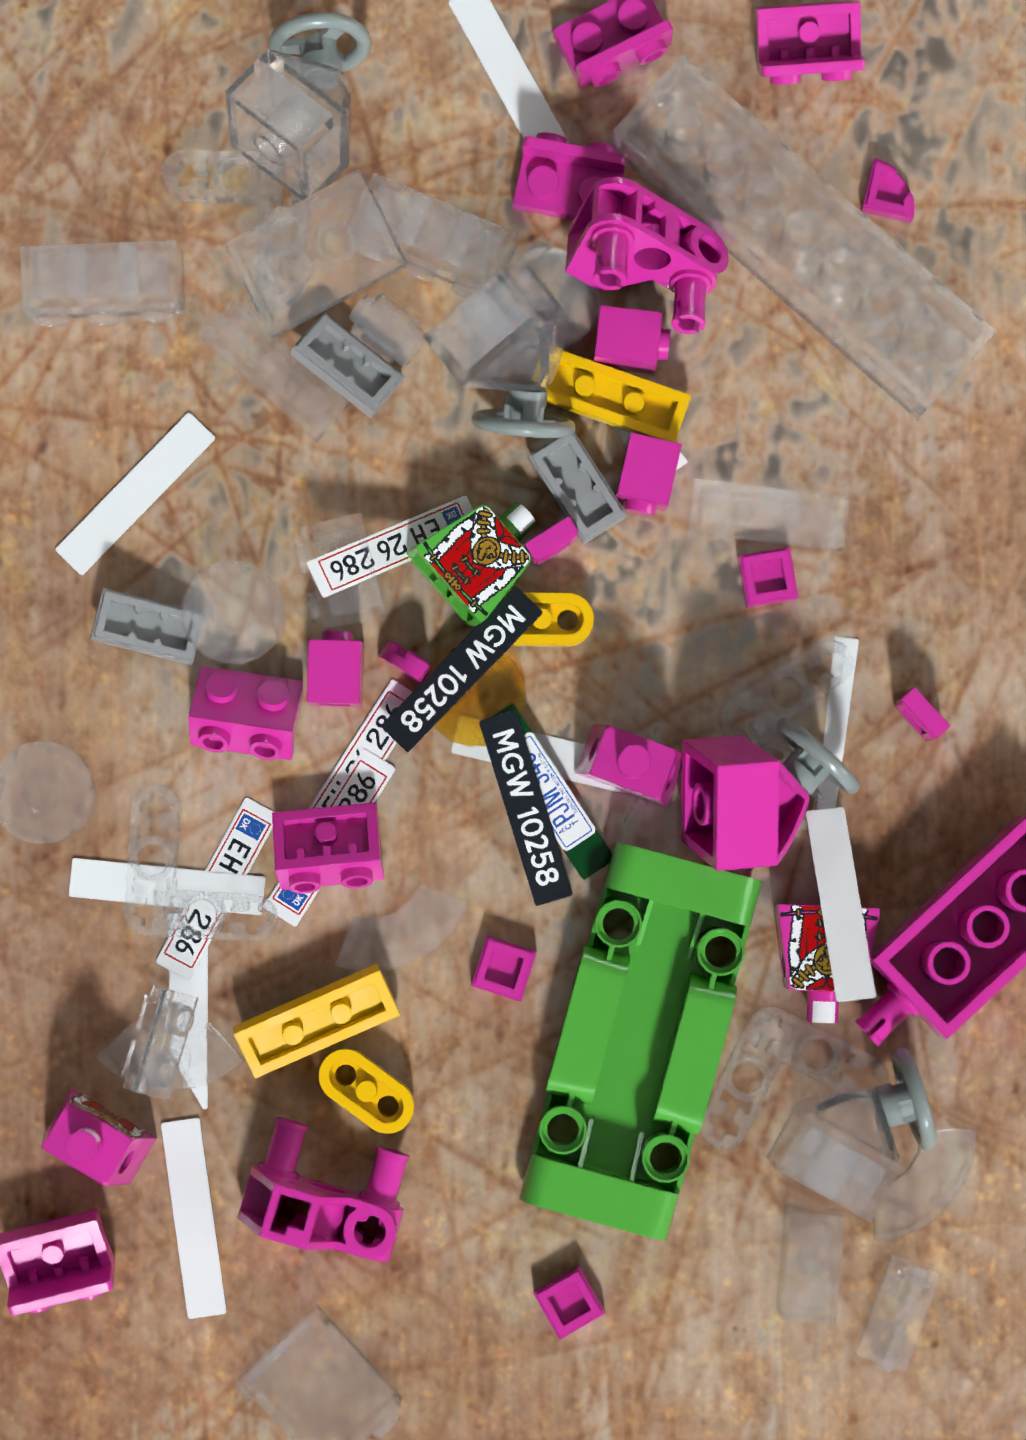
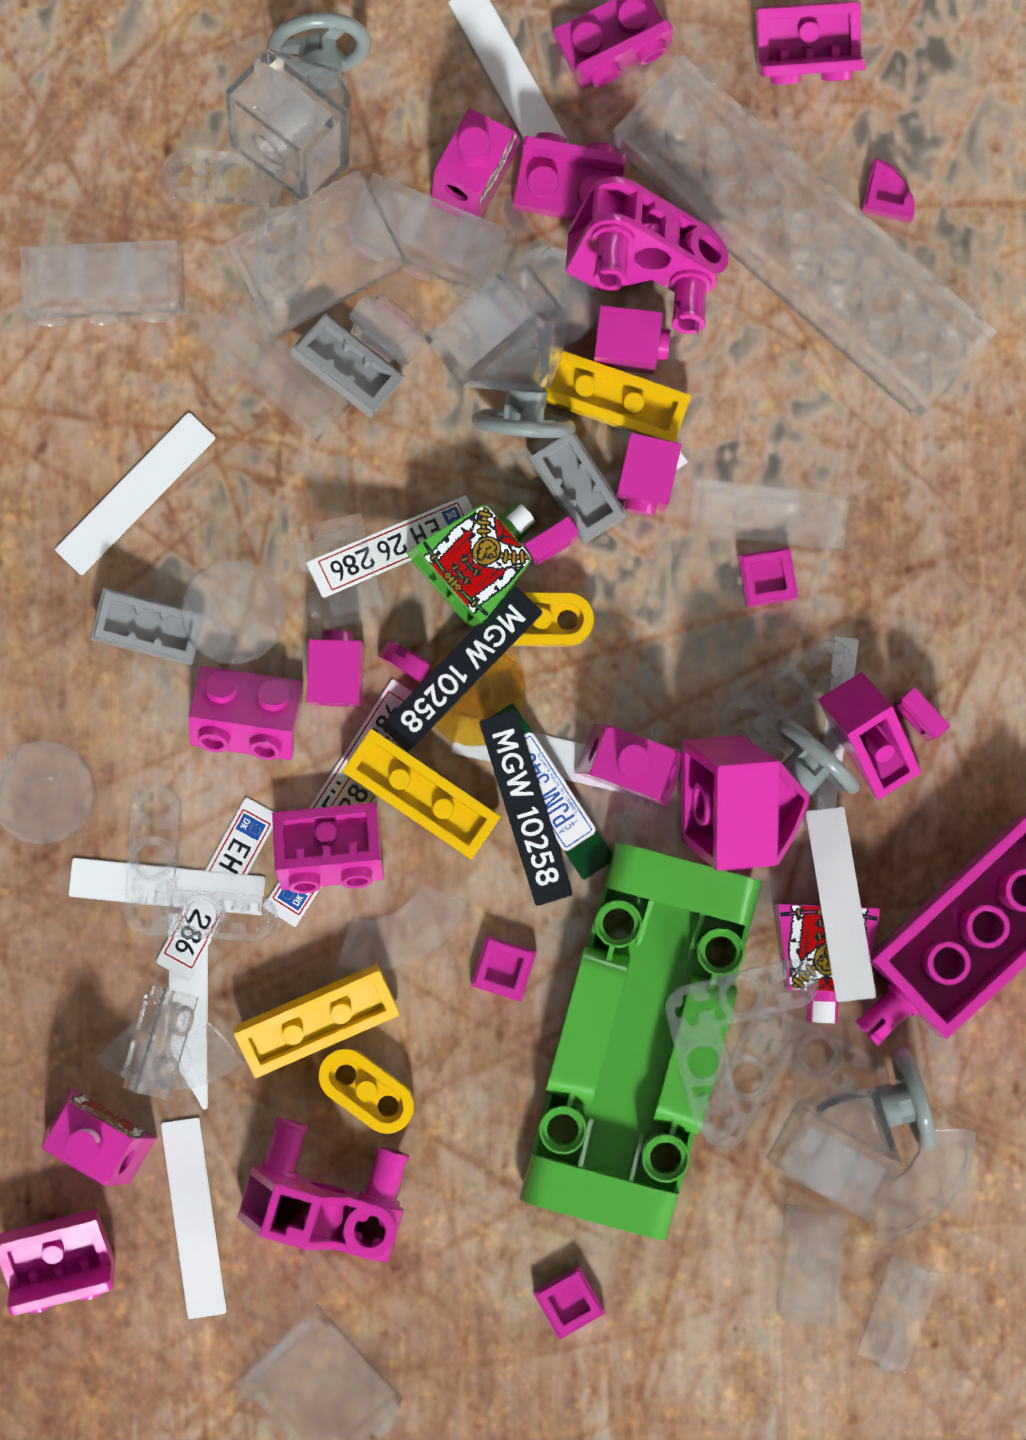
none -> yellow plate [342,729,501,860]
none -> dark pink torso [431,108,522,228]
none -> clear beam [665,959,819,1139]
none -> dark pink slope [818,672,922,800]

